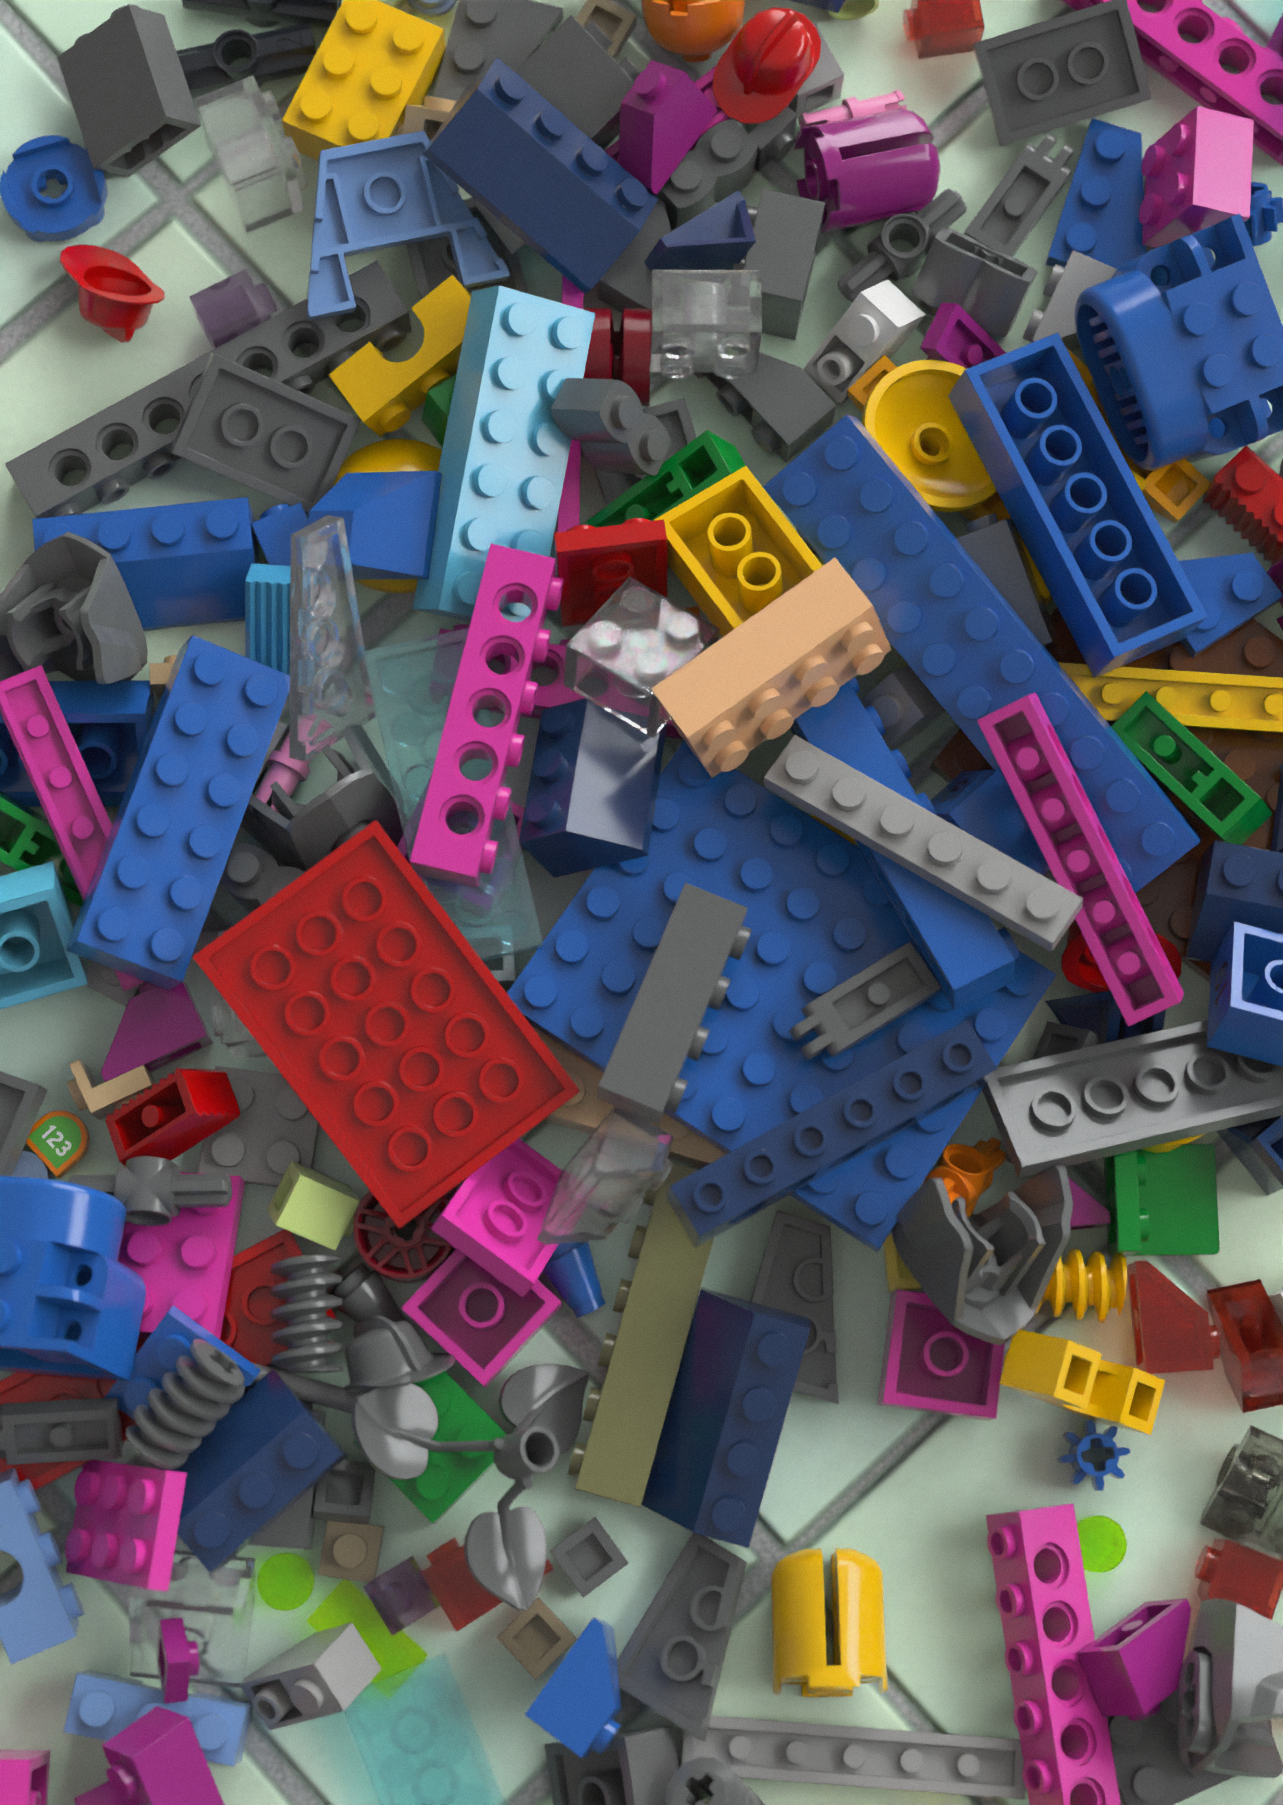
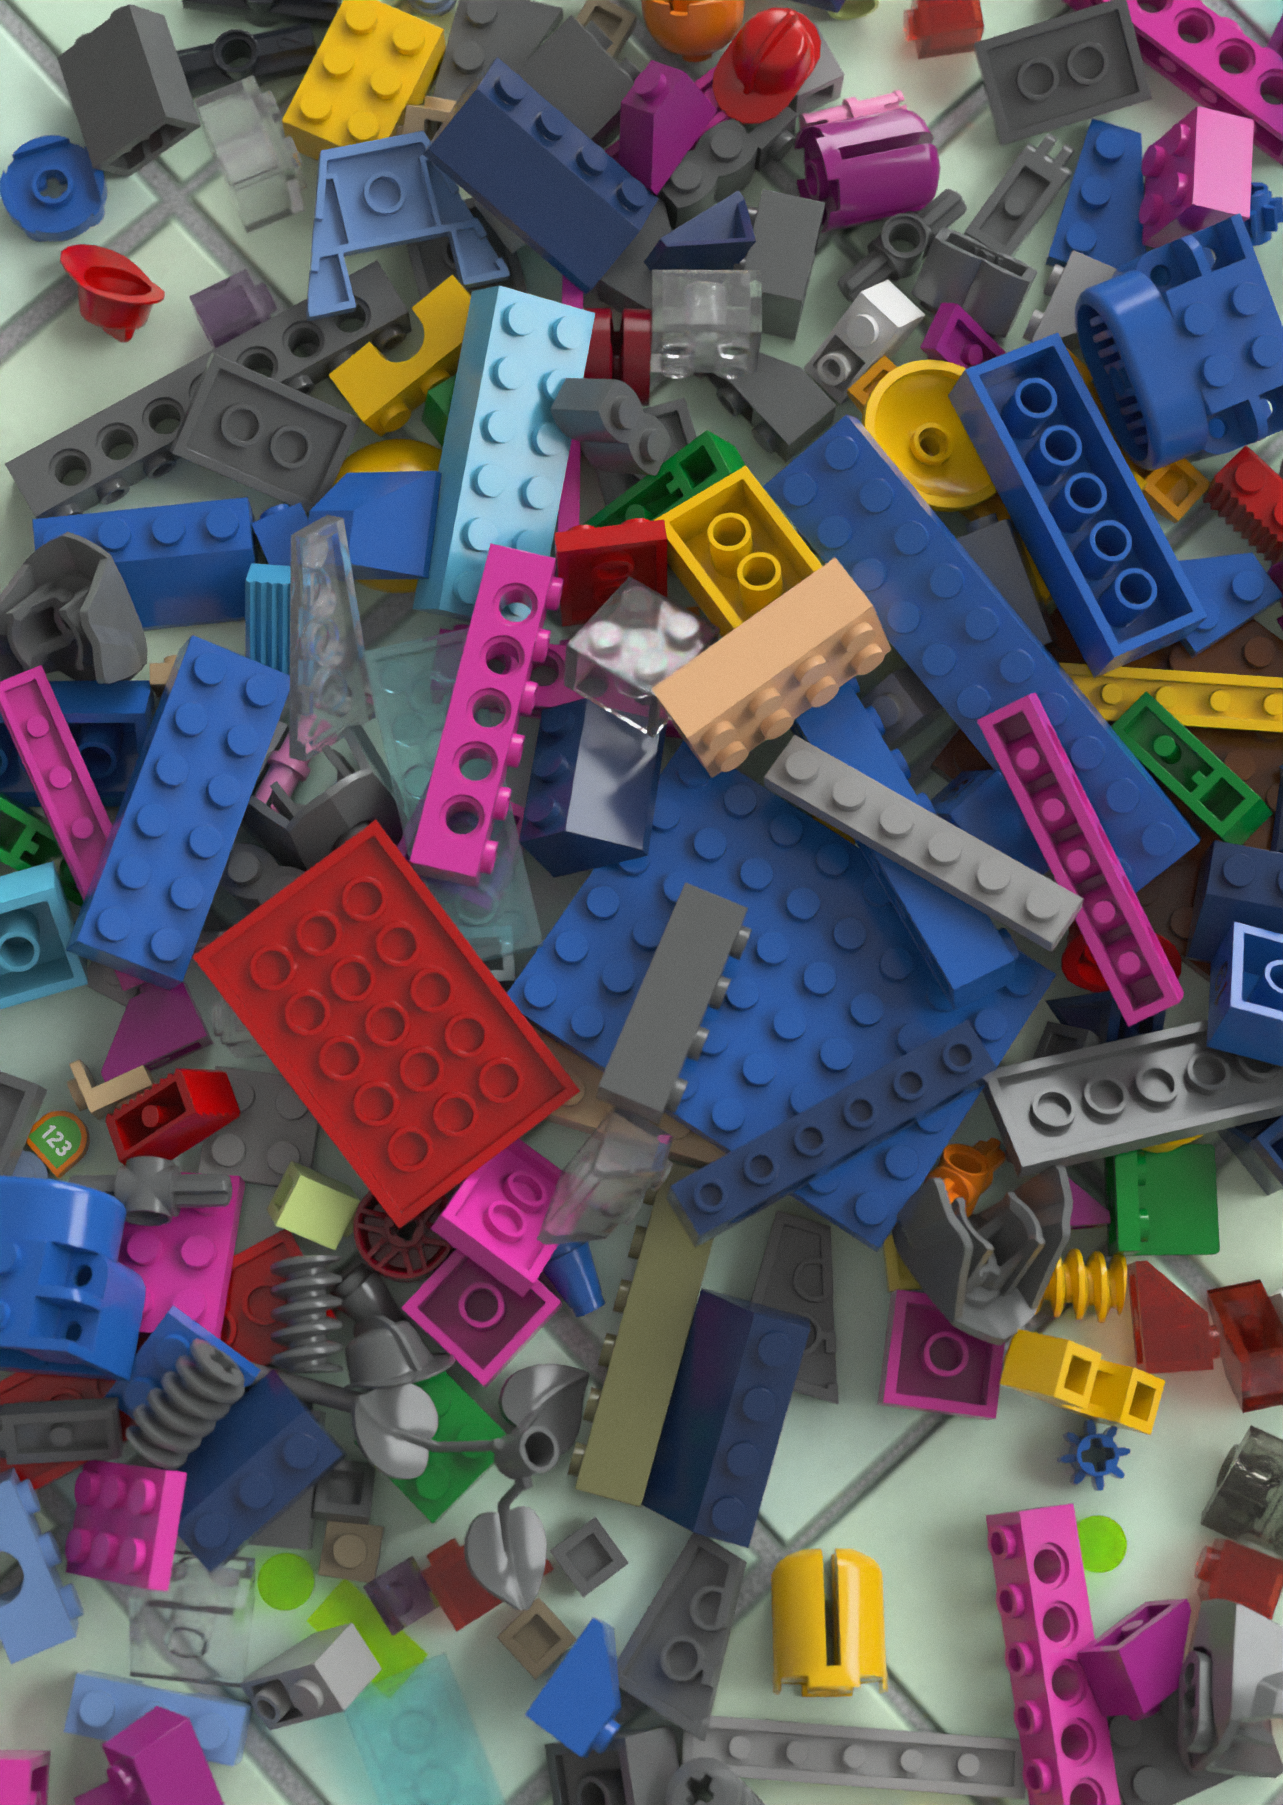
magenta plate [156,1617,199,1704] -> none
dark grey hinge [788,942,941,1060] -> none

